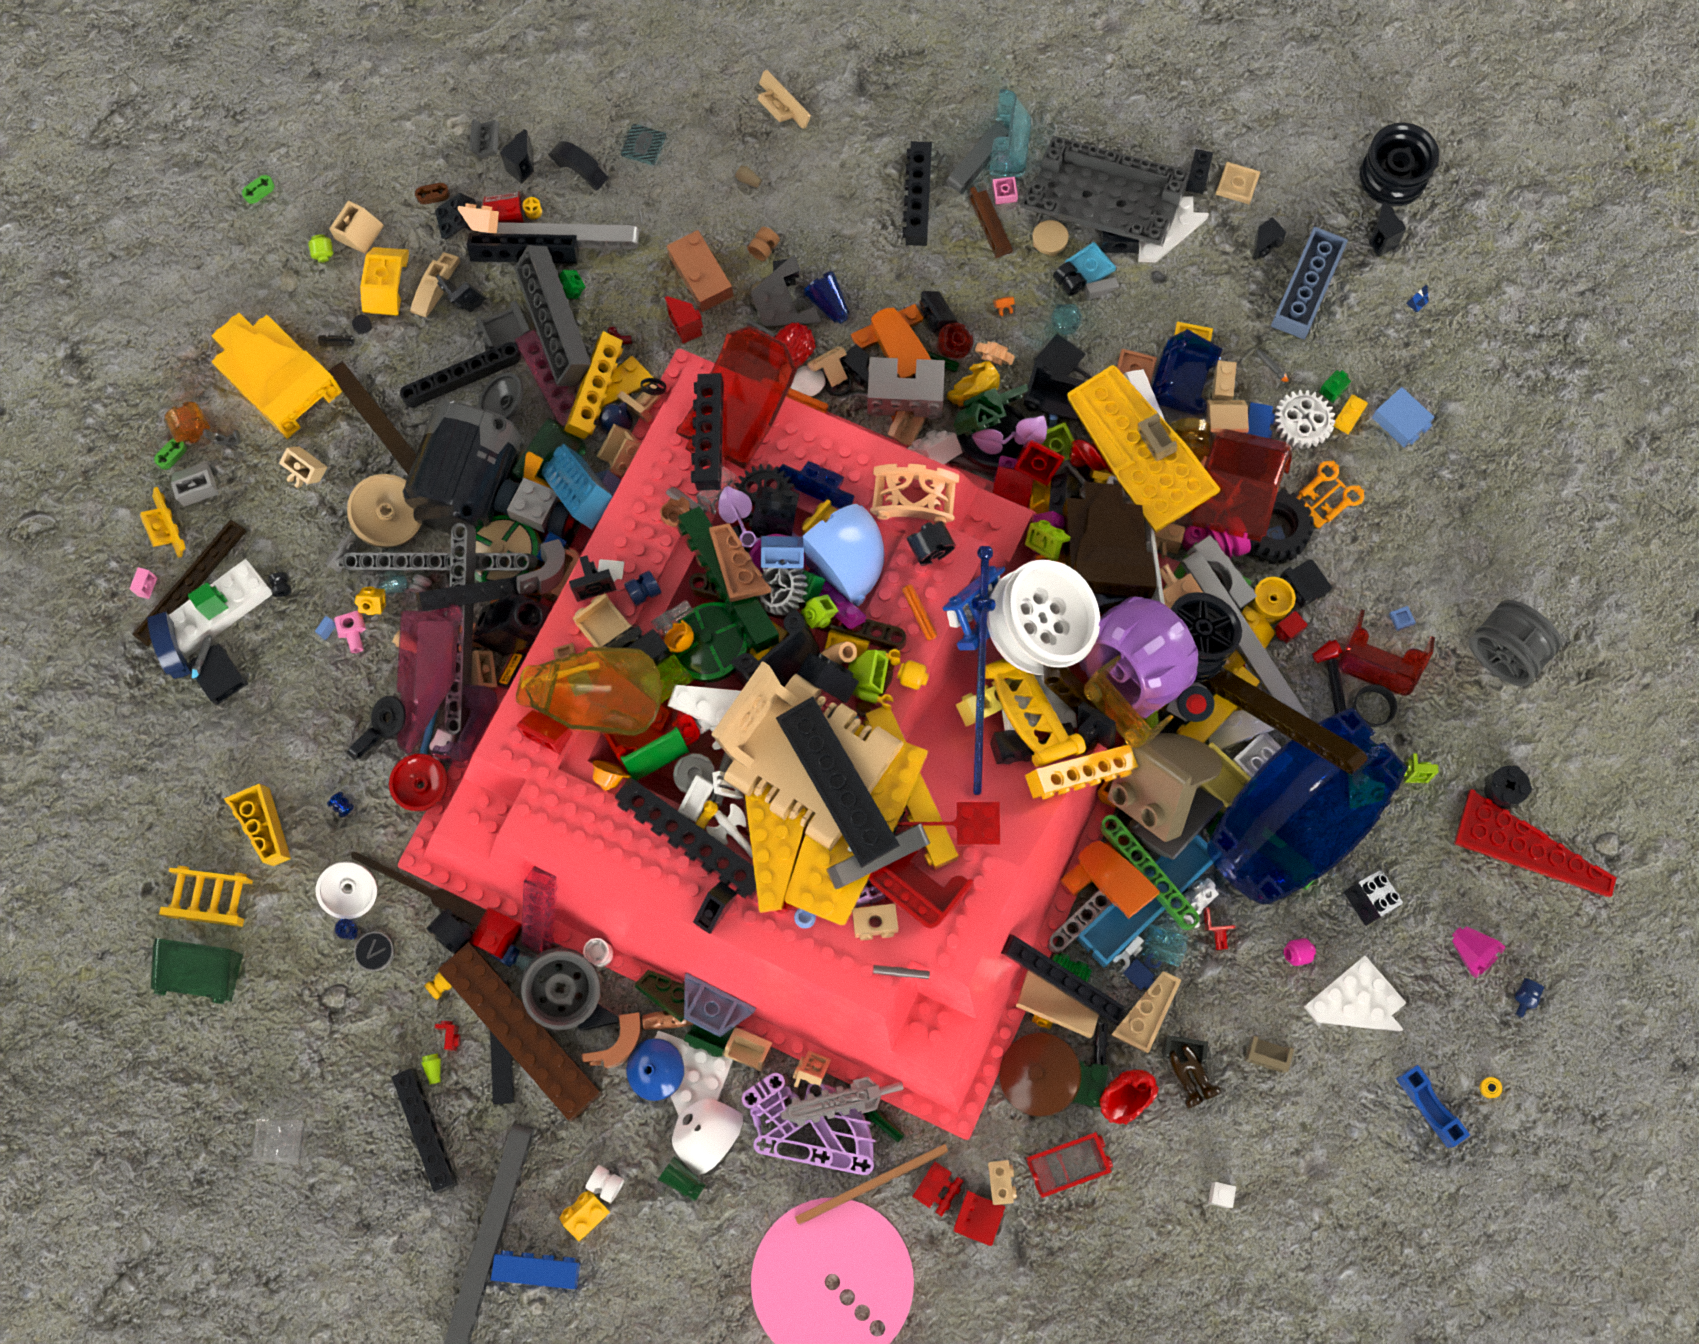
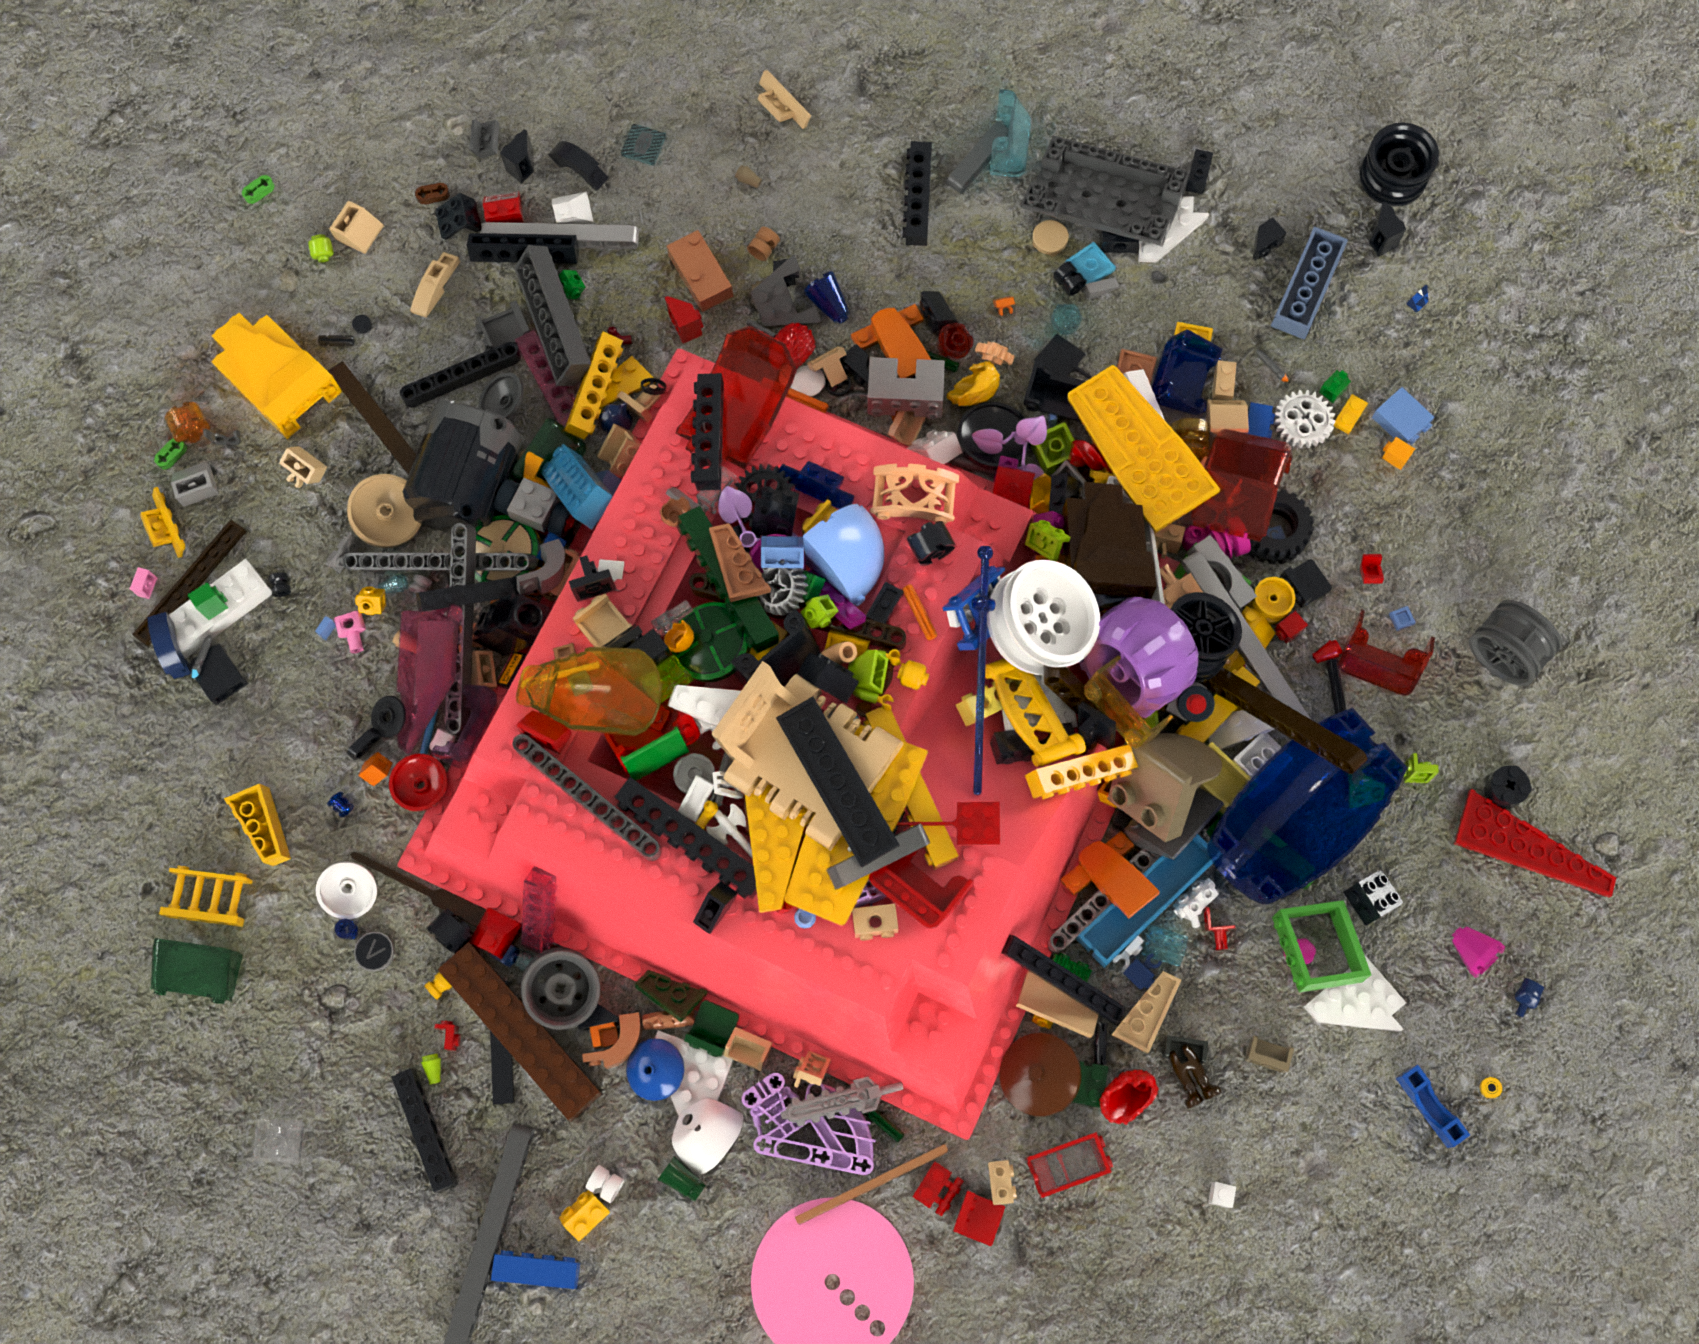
yellow slope [360,247,409,316] -> none
black bracket [436,274,486,313] -> none
light nougat slope [458,203,499,233] -> none
yellow wheel [522,197,543,220] -> none
white wheel [583,938,613,967] -> none
light orange piece [592,760,631,791] -> none
dark blue wheel [624,570,662,607] -> none
sand blue wing [684,973,756,1037] -> none
piece [873,965,930,980] -> none
dark green piece [954,384,1029,436] -> none
reddish brown fence [969,187,1013,258] -> none
bright pink piece [992,177,1018,205] -> none
red slope [1014,440,1065,486] -> none
bright green beam [1100,815,1199,930] -> none
dark tan panel [1138,413,1177,462] -> none
tan tile [1215,161,1260,205] -> none
light orange piece [1296,460,1365,528] -> none
black tyre [1353,684,1397,727] -> none
none -> orange panel [358,752,393,786]
none -> dark grey beam [512,734,662,861]
none -> white slope [552,191,594,224]
none -> orange panel [590,1022,619,1049]
none -> black plate [866,582,903,624]
none -> bright green window [1272,900,1372,993]
none -> red bracket [1360,554,1384,584]
none -> light orange brick [1382,437,1415,470]

